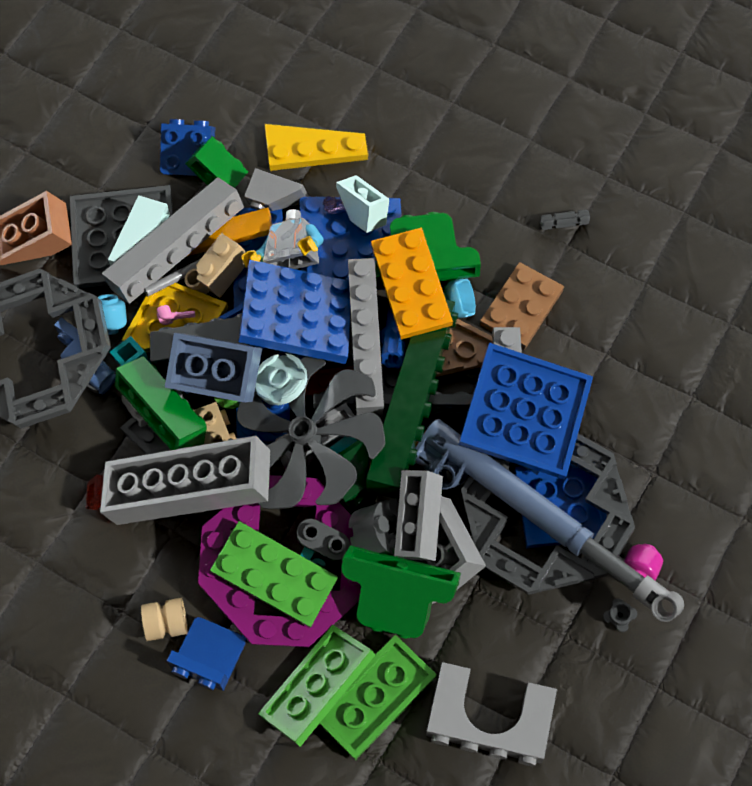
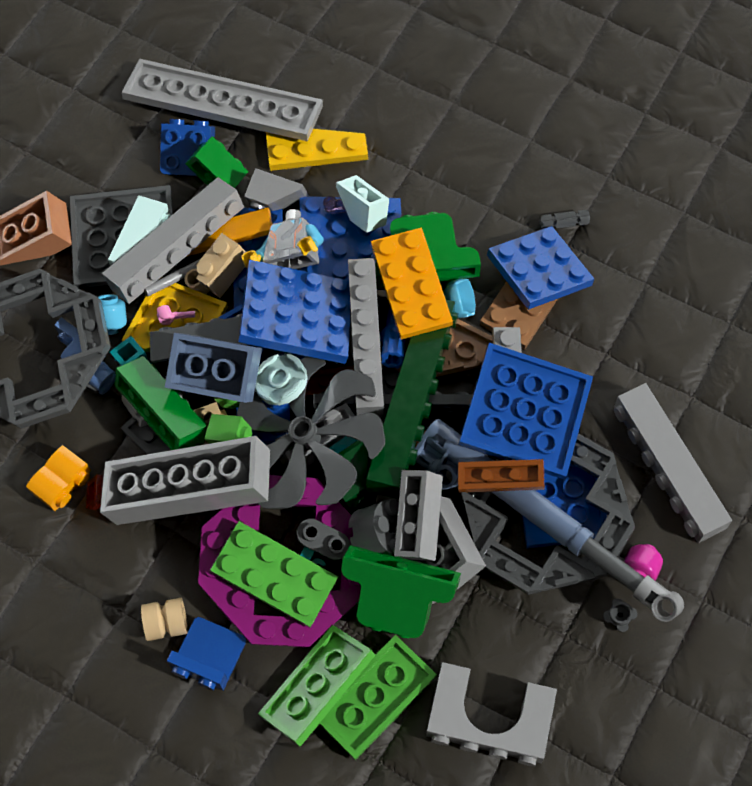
none -> light orange brick [26,445,91,511]
none -> light grey plate [121,59,323,141]
none -> bright green brick [204,414,252,444]
none -> dark orange plate [458,459,545,492]
none -> plate [487,226,594,310]
none -> light grey brick [614,383,733,543]

